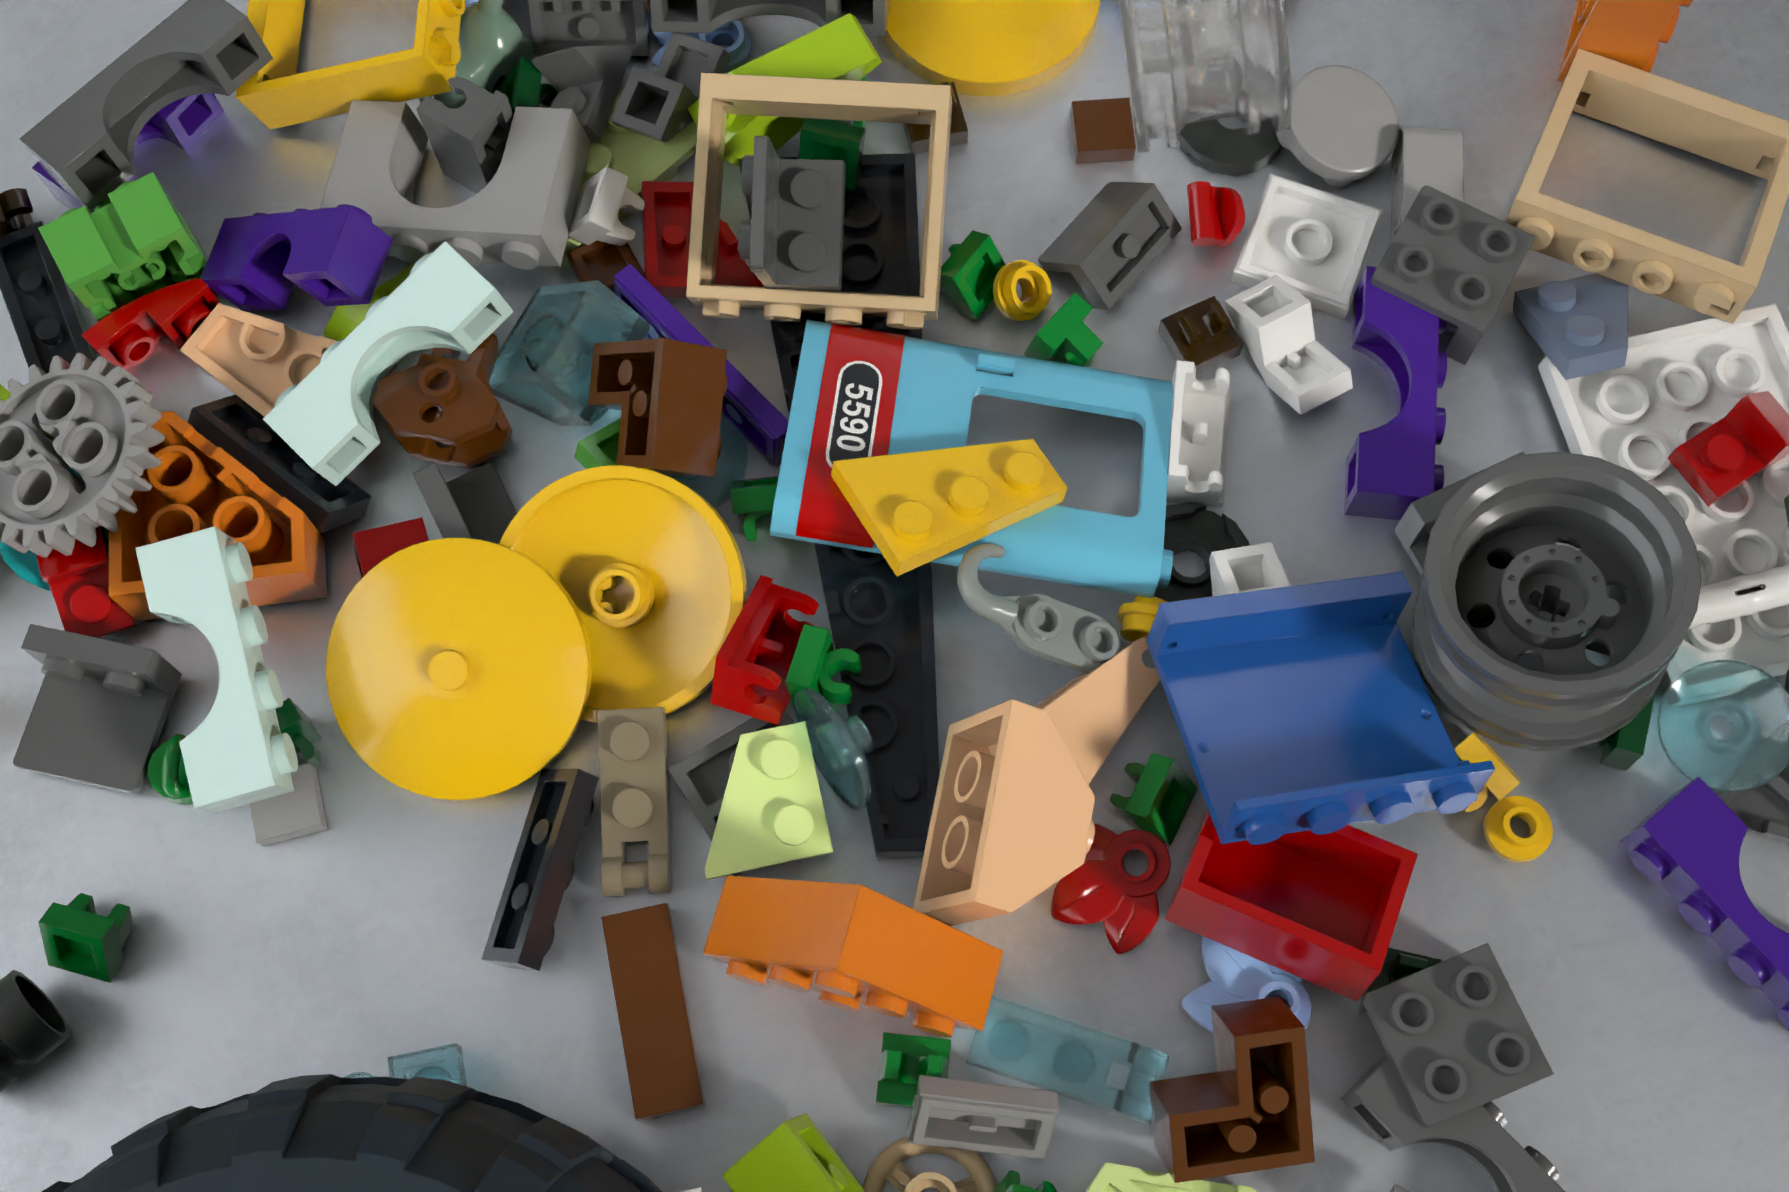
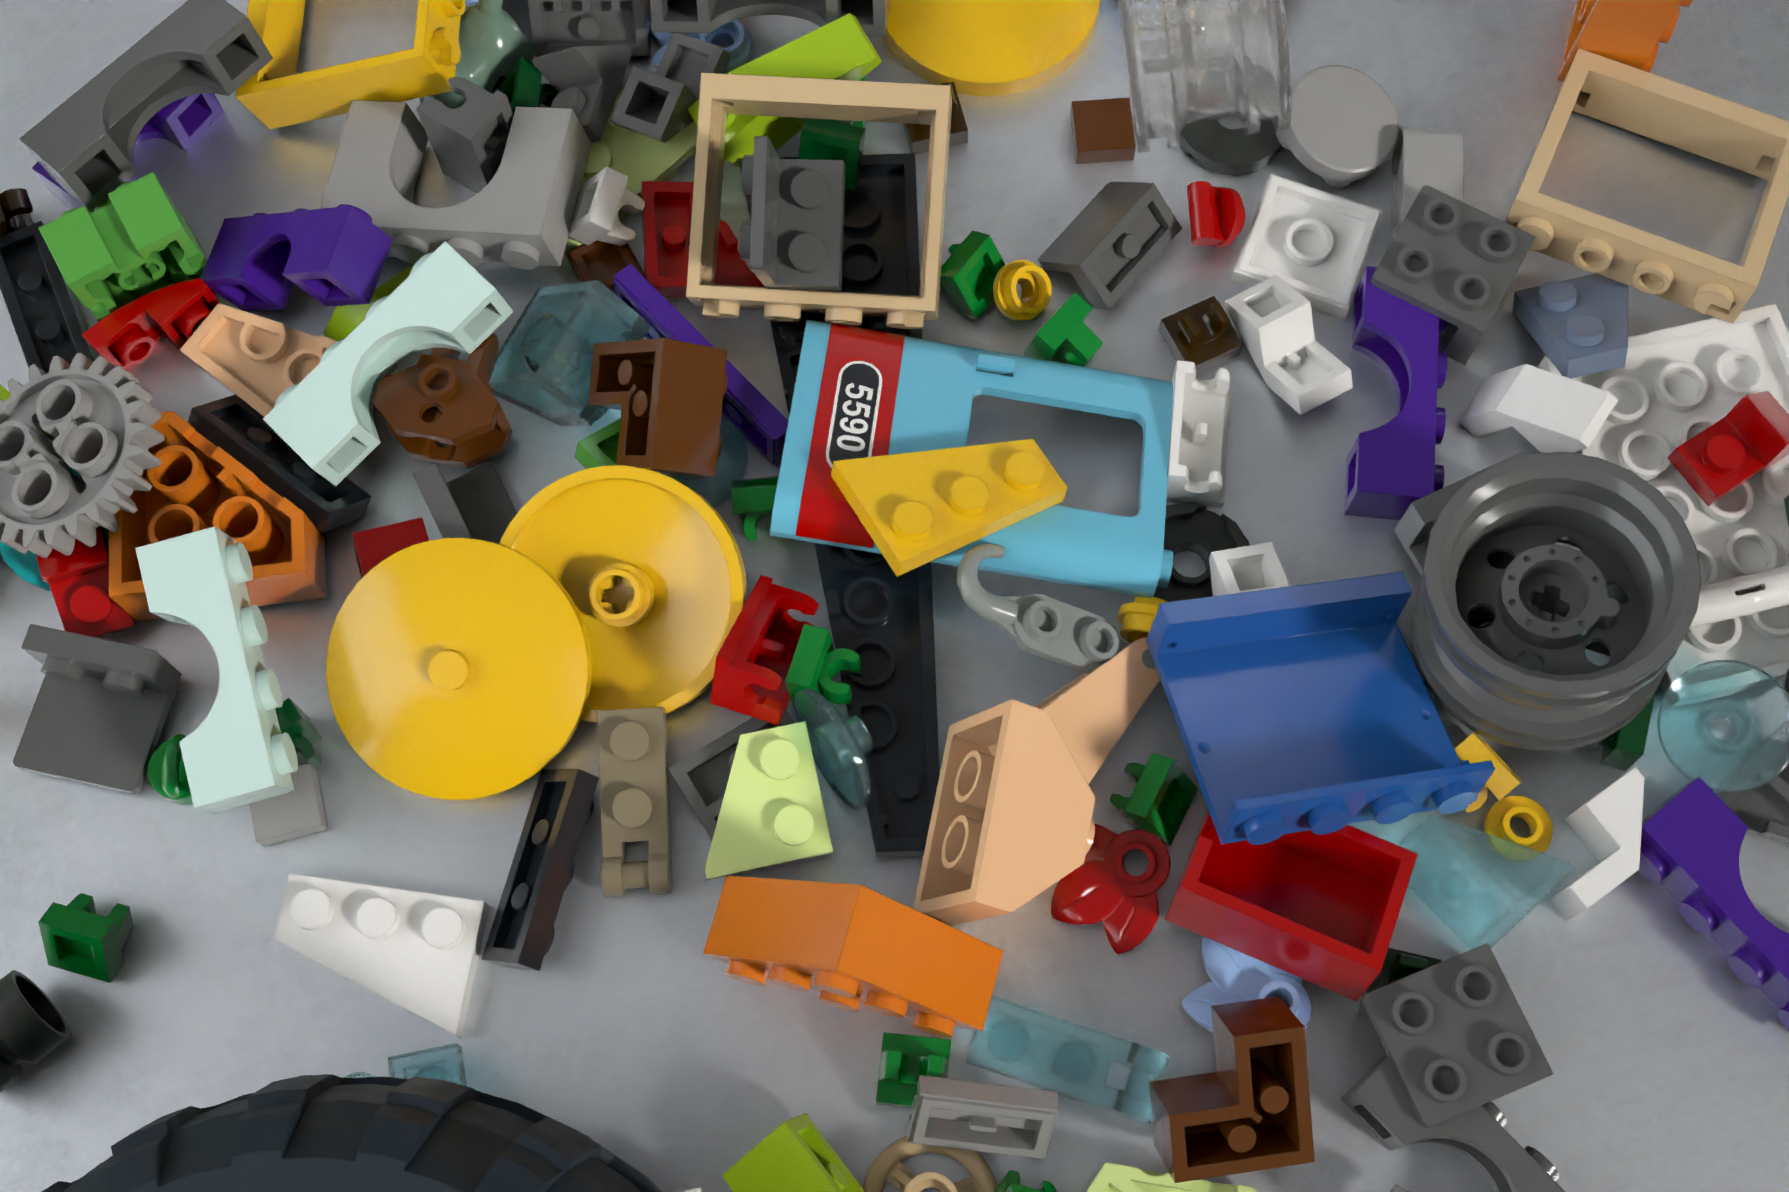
reddish brown tile [601,903,706,1121] -> none
none -> white wing [273,873,490,1039]
none -> clear light blue wing [1397,814,1575,950]
none -> white slope [1459,364,1618,453]
none -> white slope [1549,767,1645,921]

